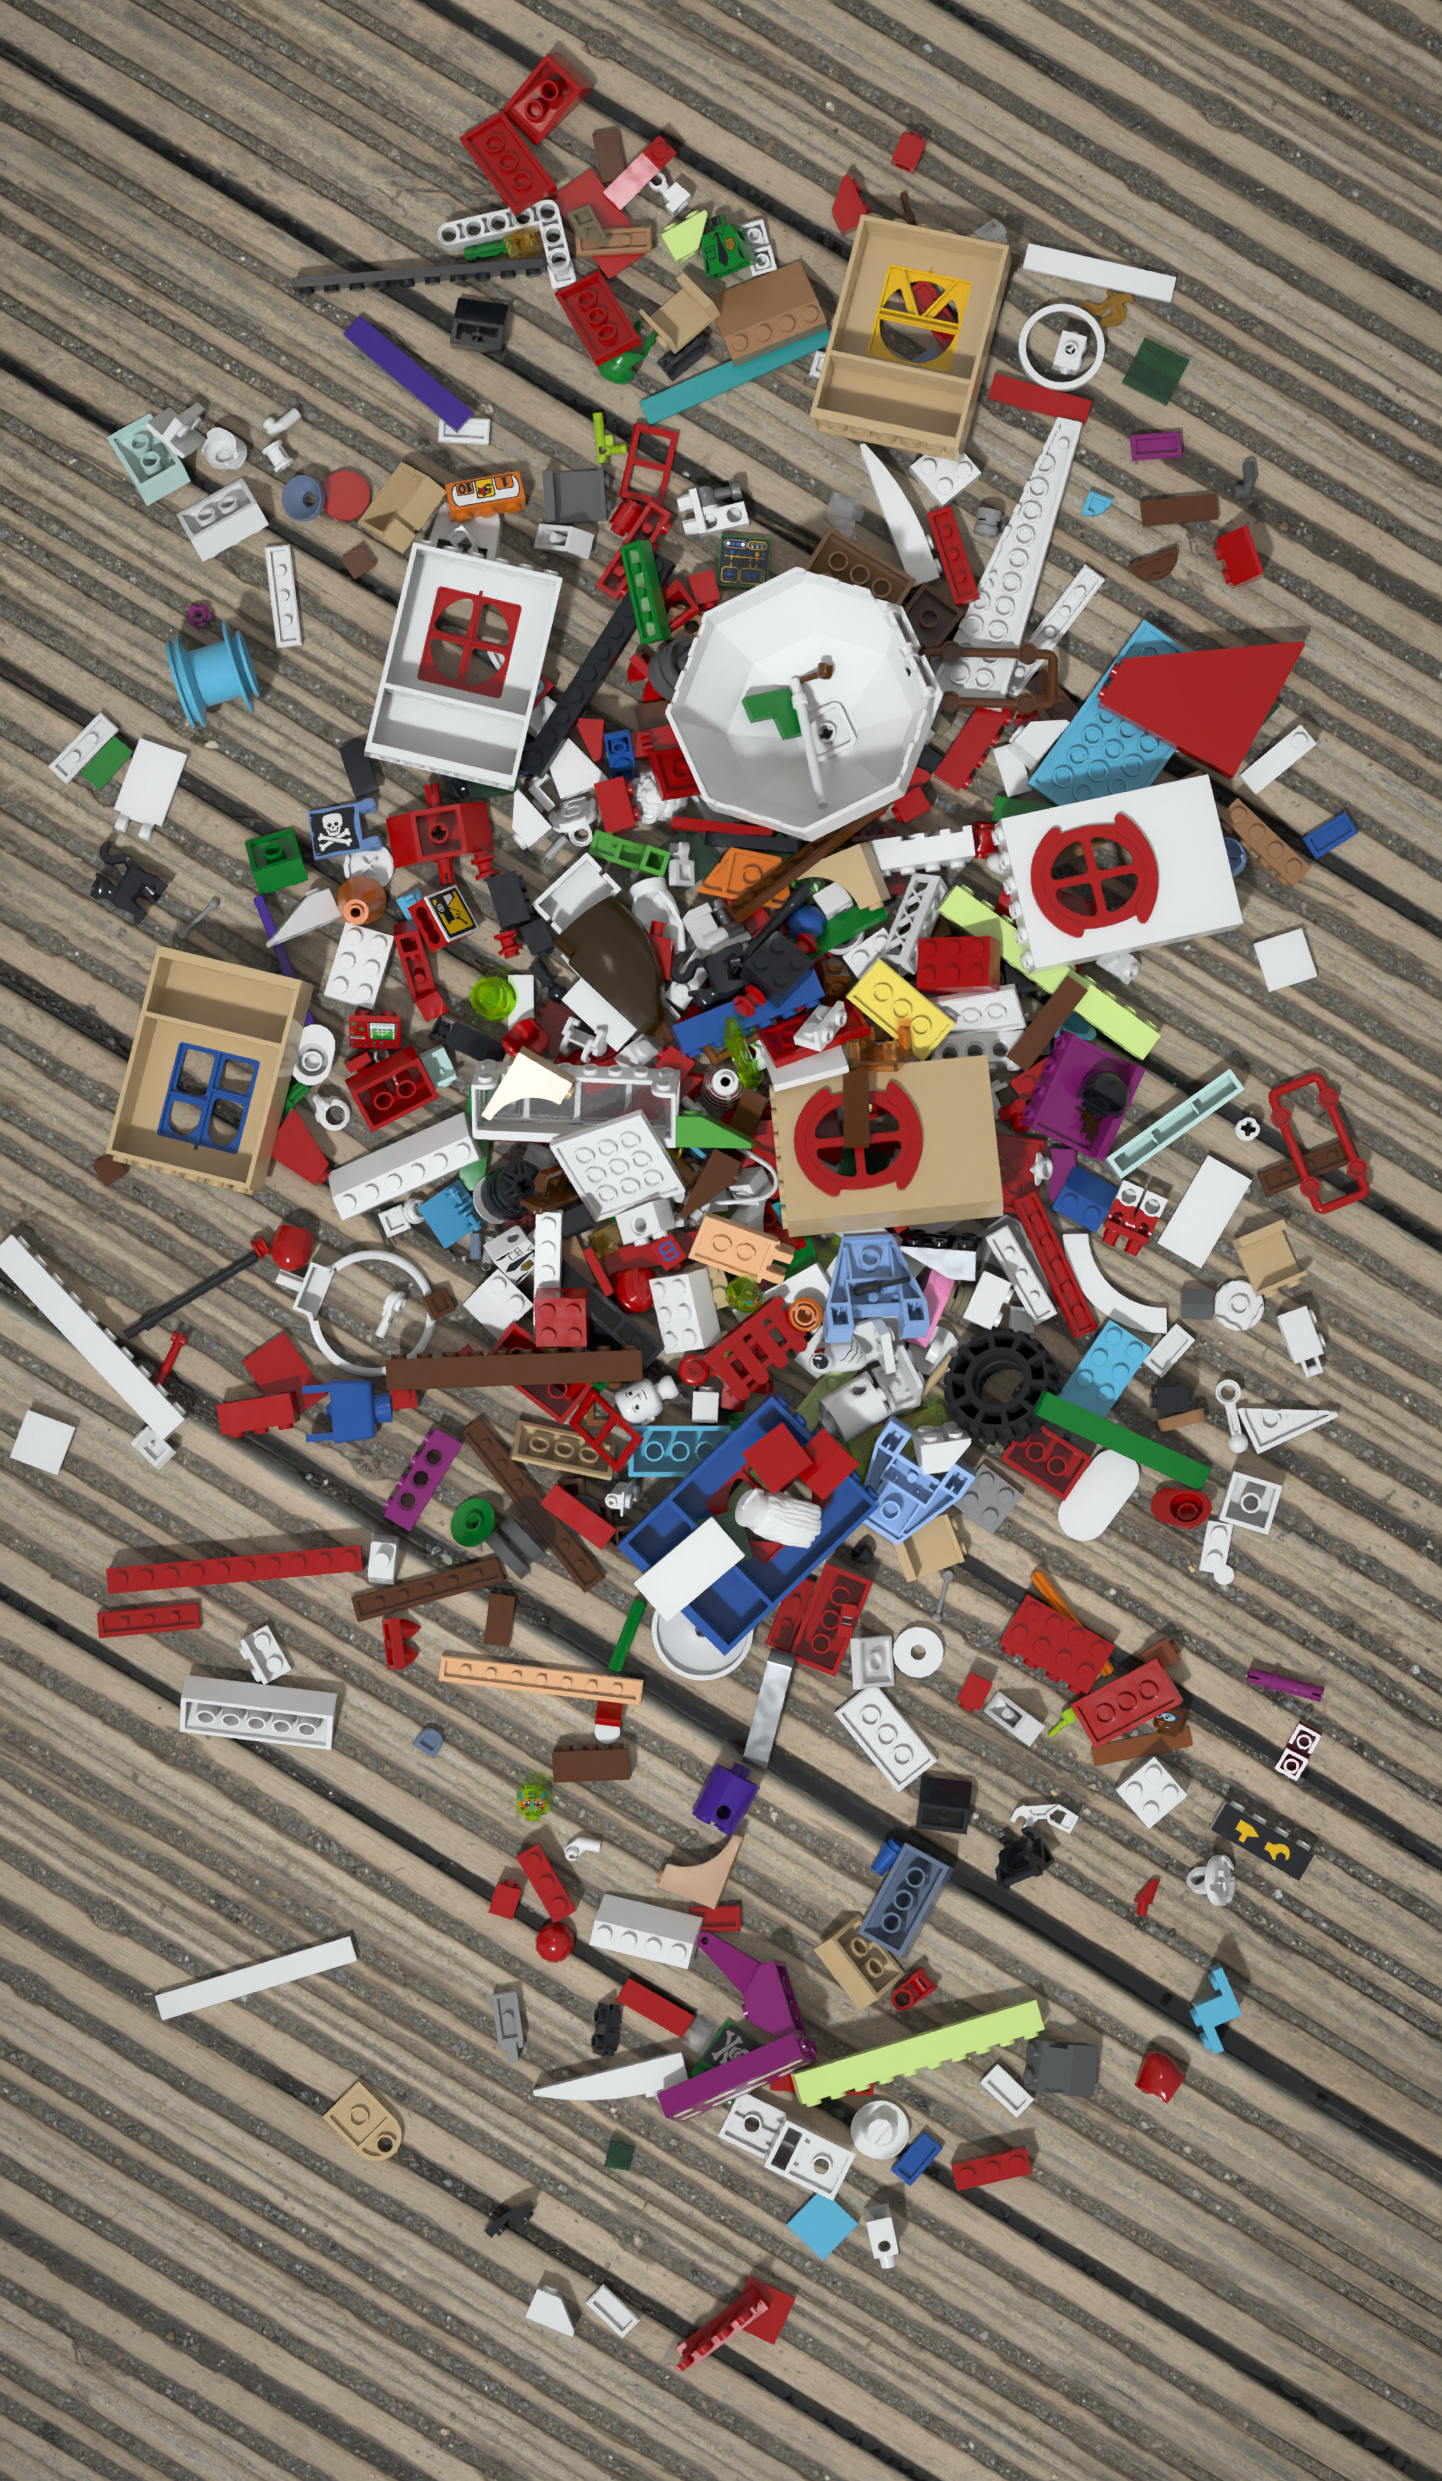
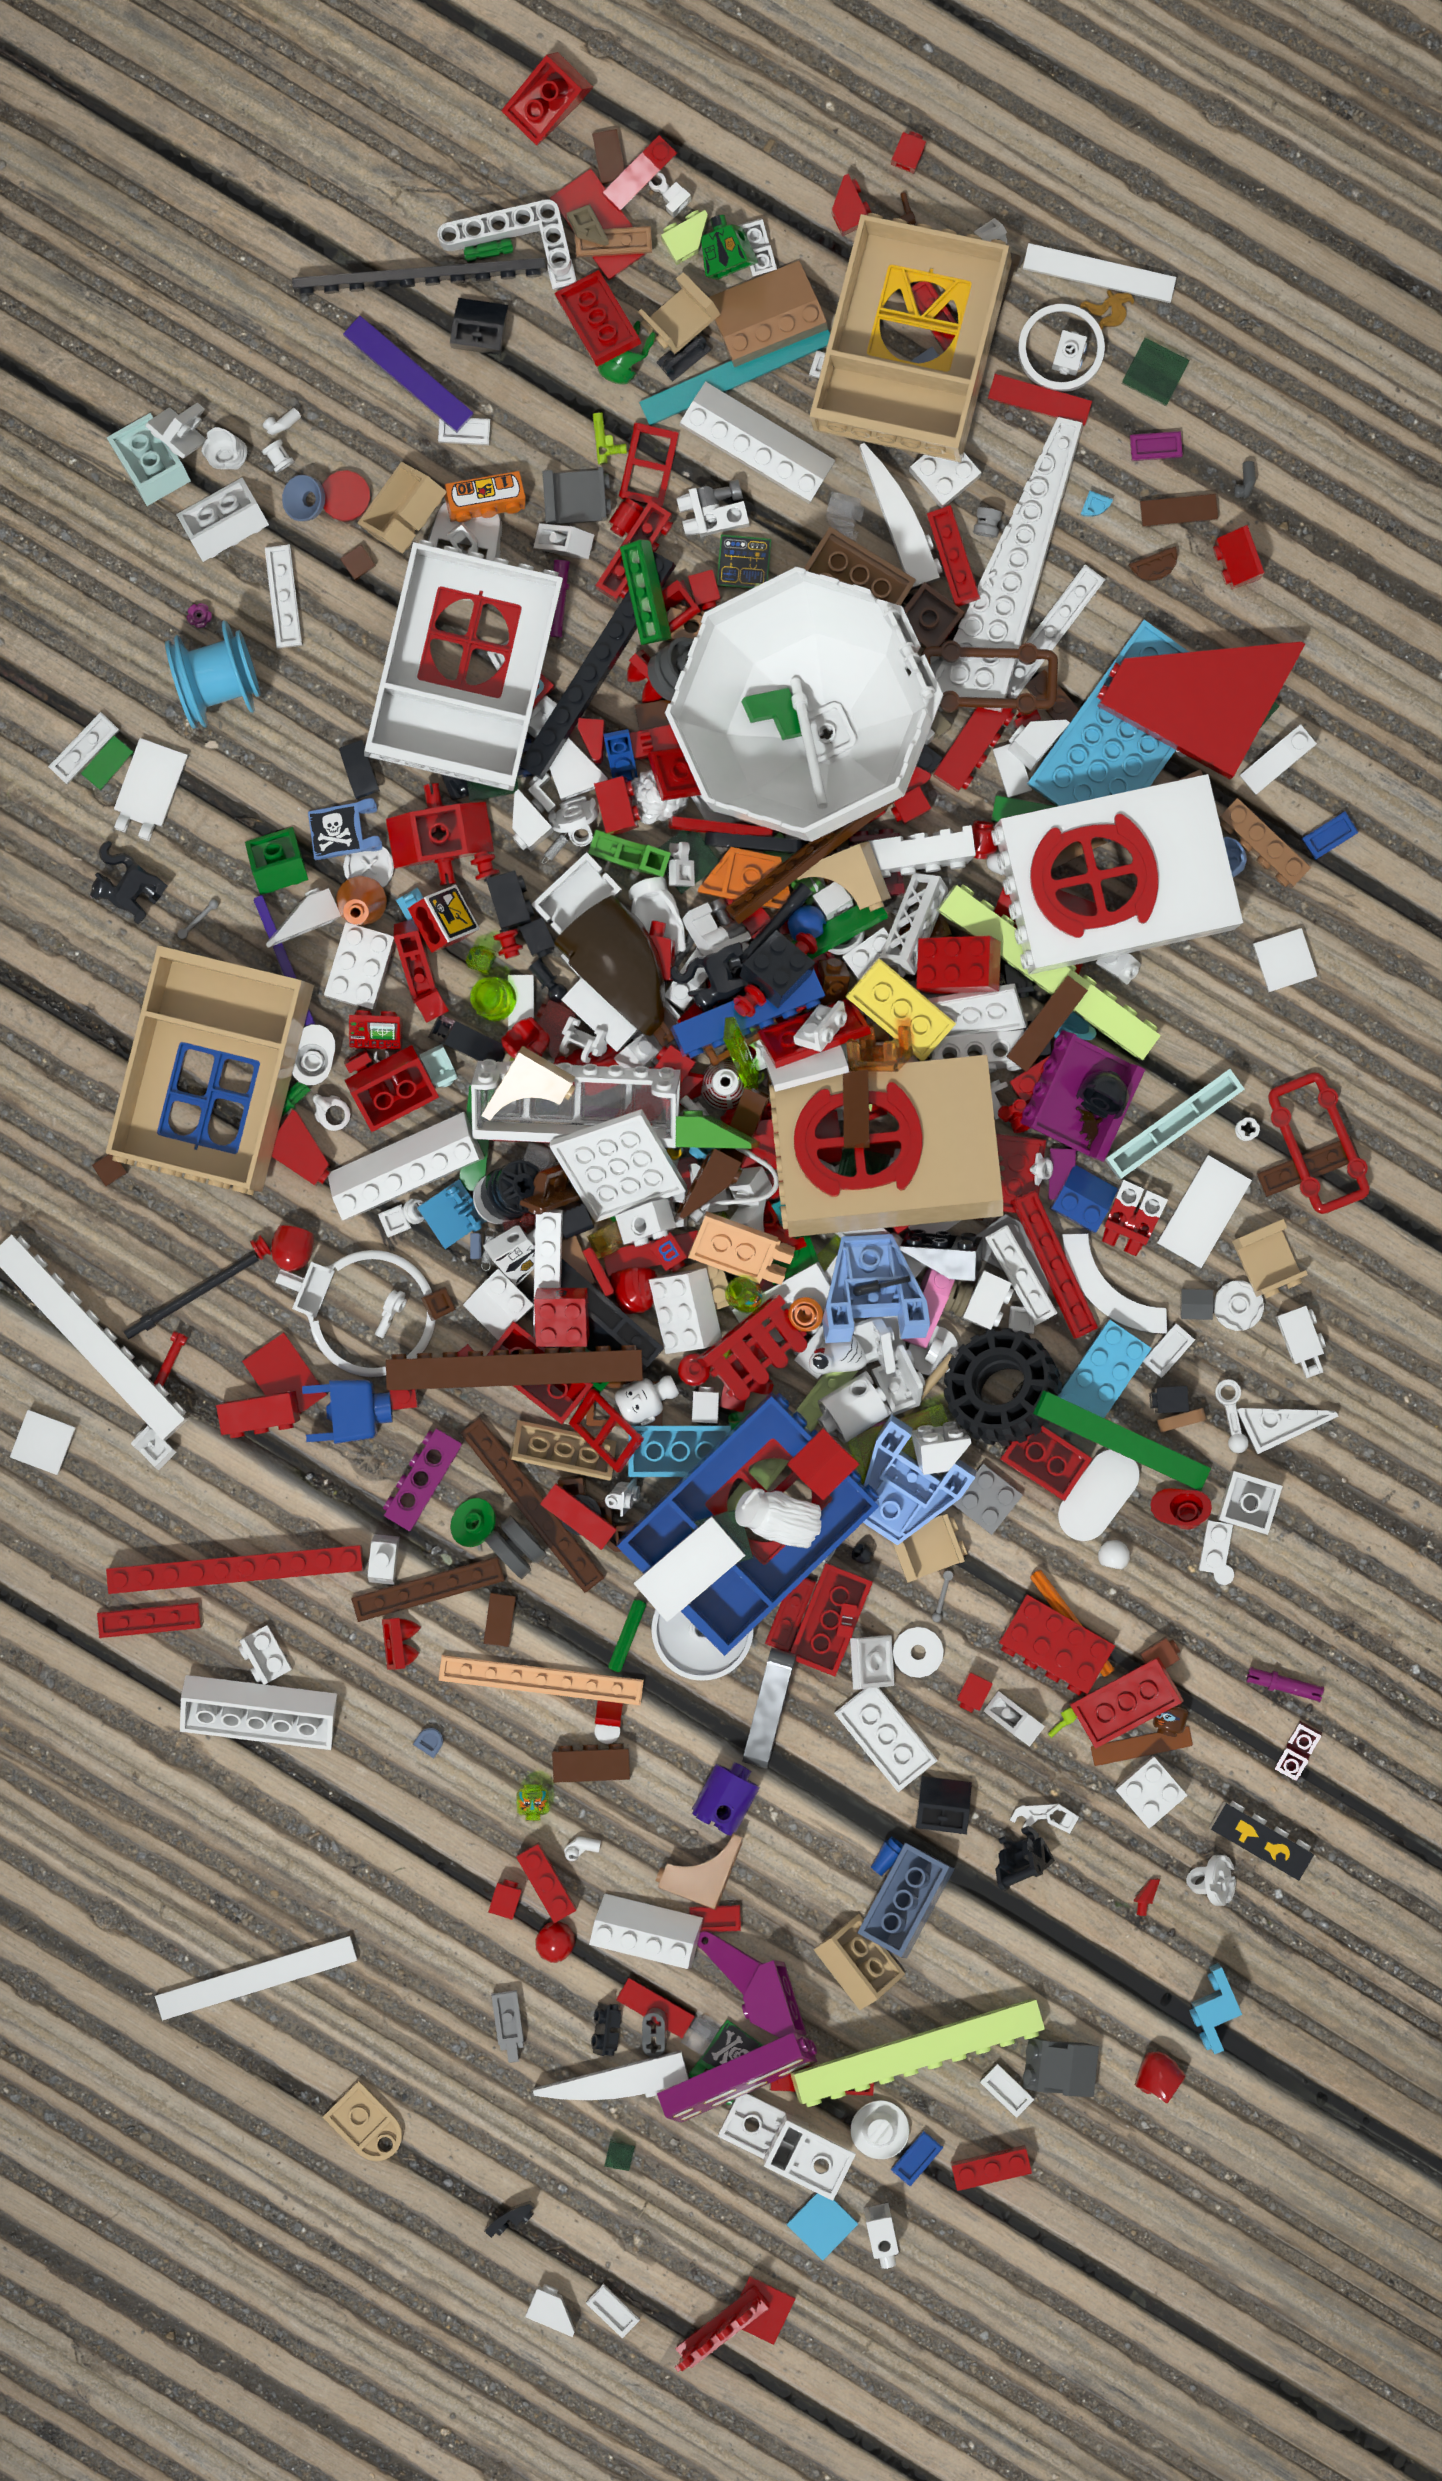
red plate [459,111,557,216] -> none
clear yellow leg [503,228,541,259] -> none
reddish brown plate [674,1158,697,1187] -> none
red tile [742,1422,814,1495] -> none
reddish brown hand [800,663,833,683] -> none
red piece [890,1966,938,2011] -> none
none -> clear neon green rock [466,945,497,976]
none -> magenta pin [549,560,570,638]
none -> dark grey beam [642,2008,667,2057]
none -> white slope [679,381,835,504]
none -> white piece [1098,1540,1130,1570]

